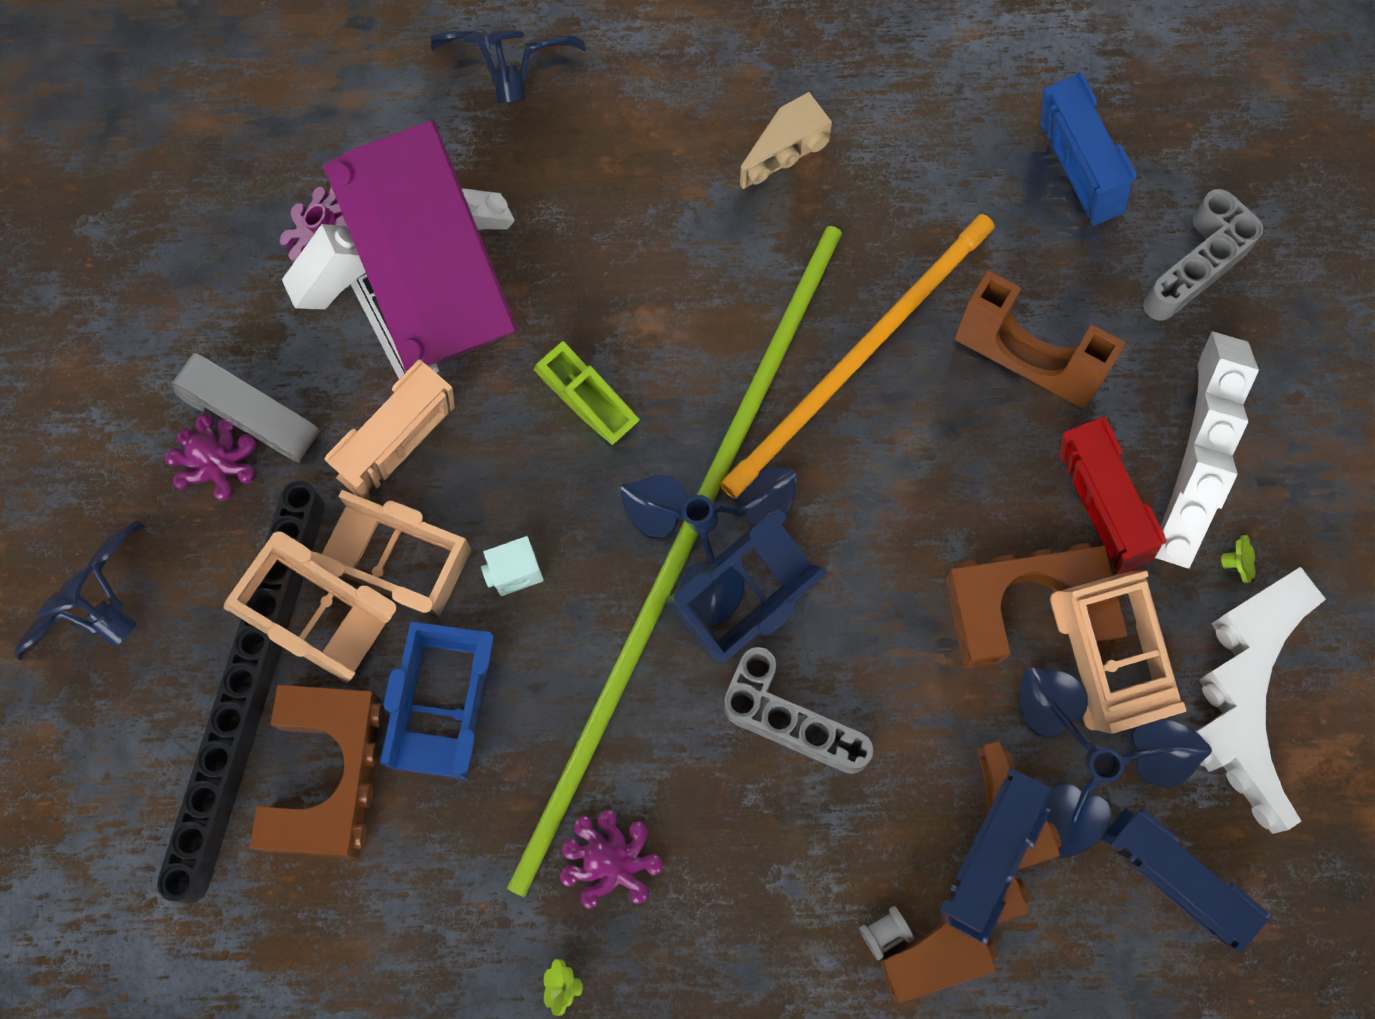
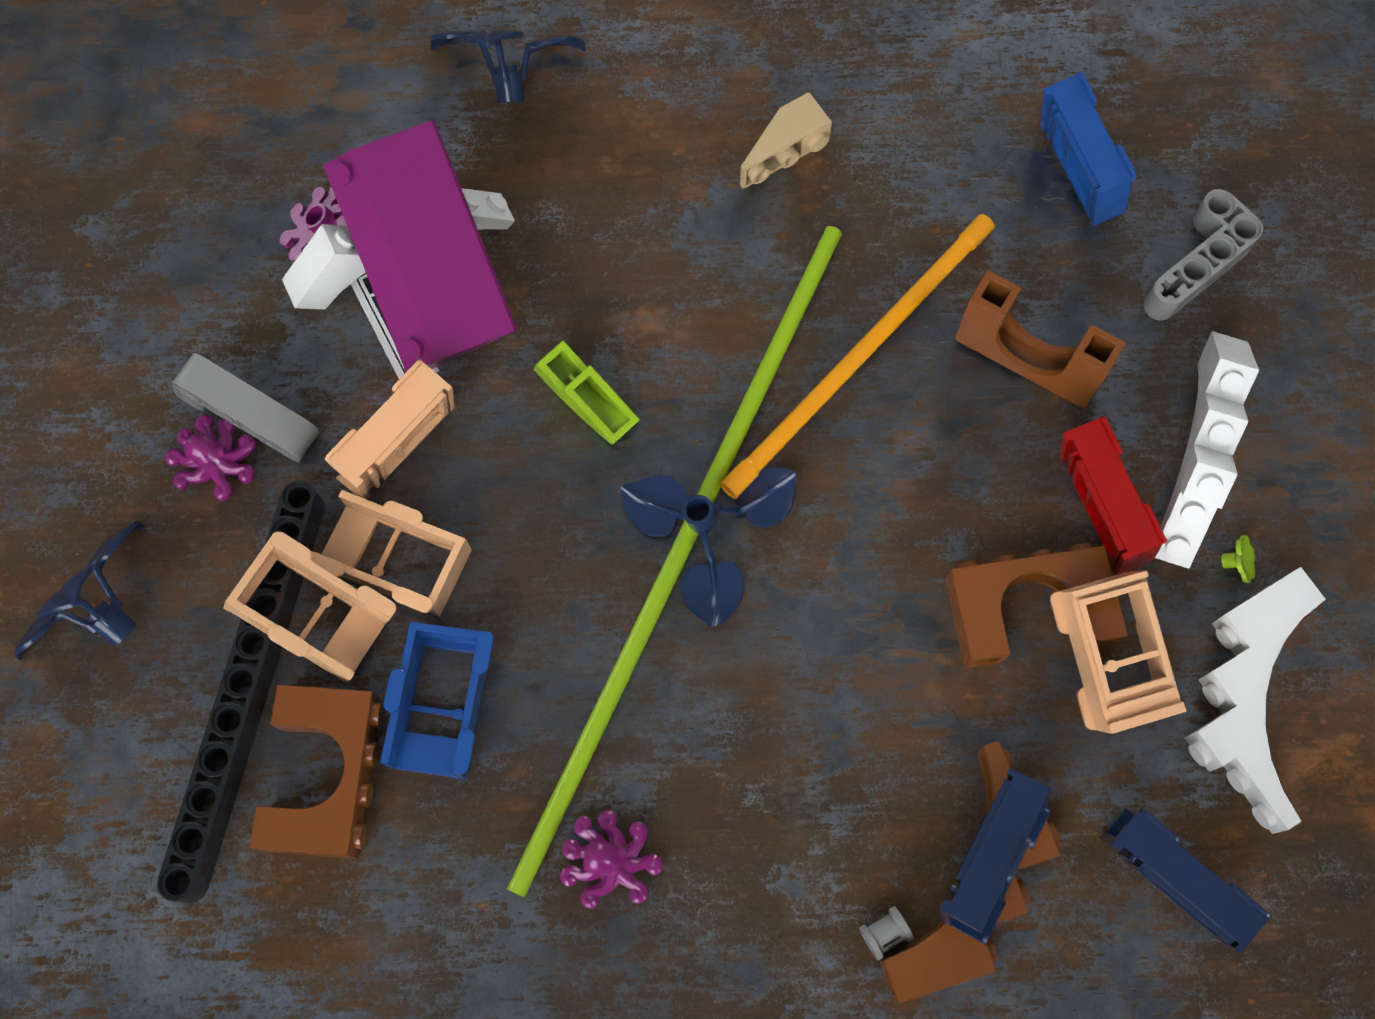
light aqua brick [481,536,544,596] -> none
lime plant [544,959,583,1016] -> none
dark blue piece [665,509,828,664] -> none
light grey beam [724,647,874,774] -> none
dark blue plant [1019,667,1212,859] -> none

